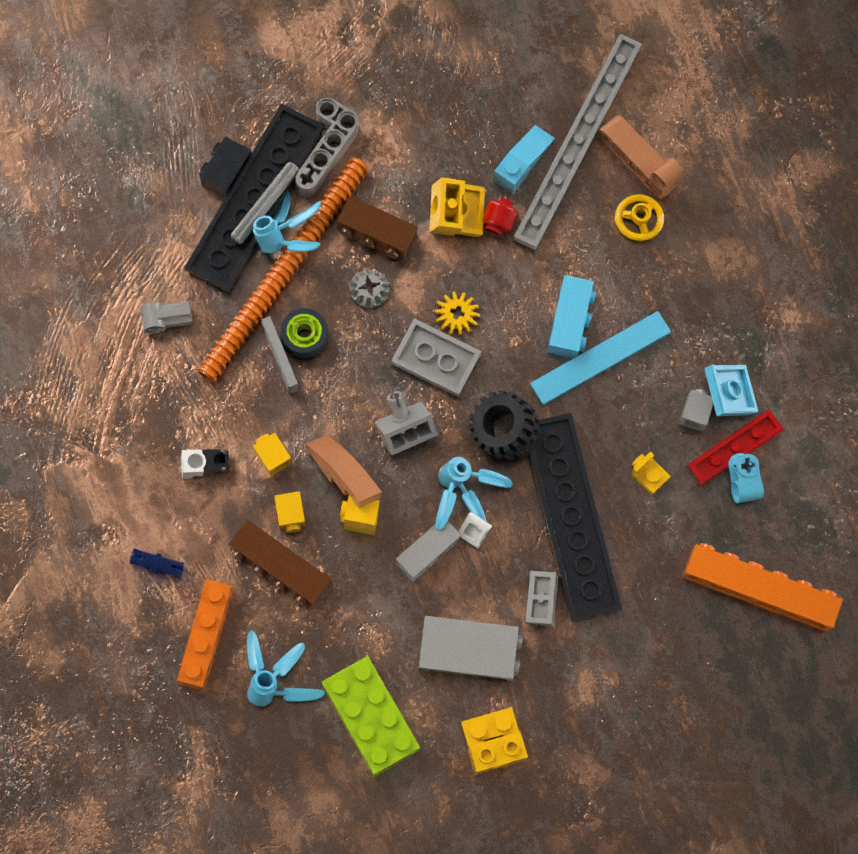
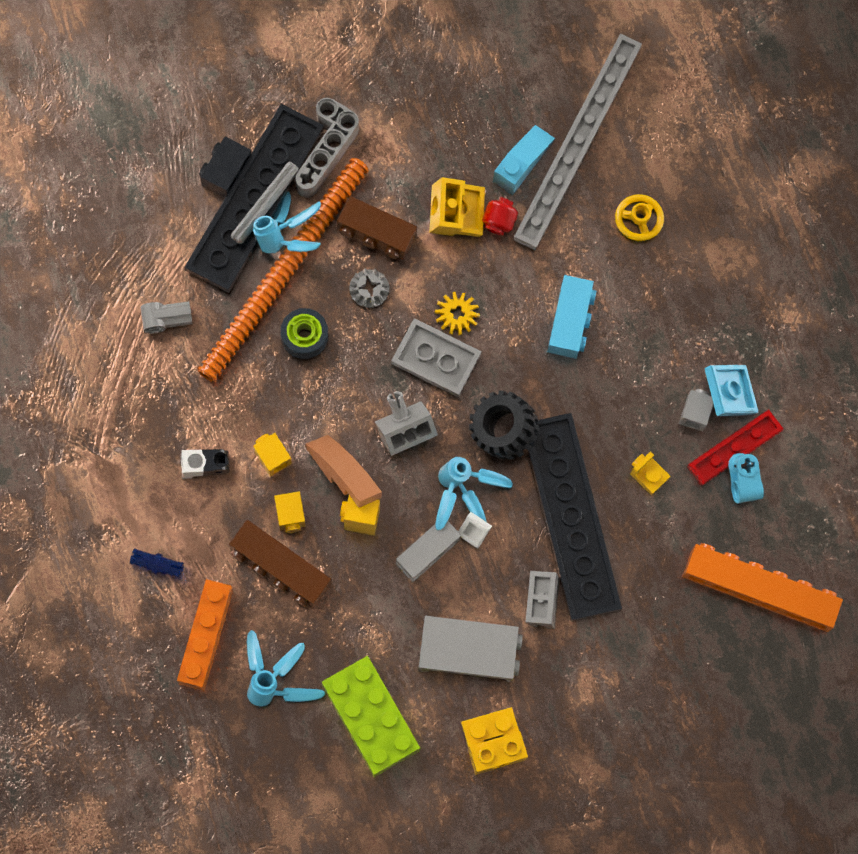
light grey tile [261,316,299,394] -> none
medium azure tile [529,311,671,407] -> none
nougat beam [598,115,684,199] -> none

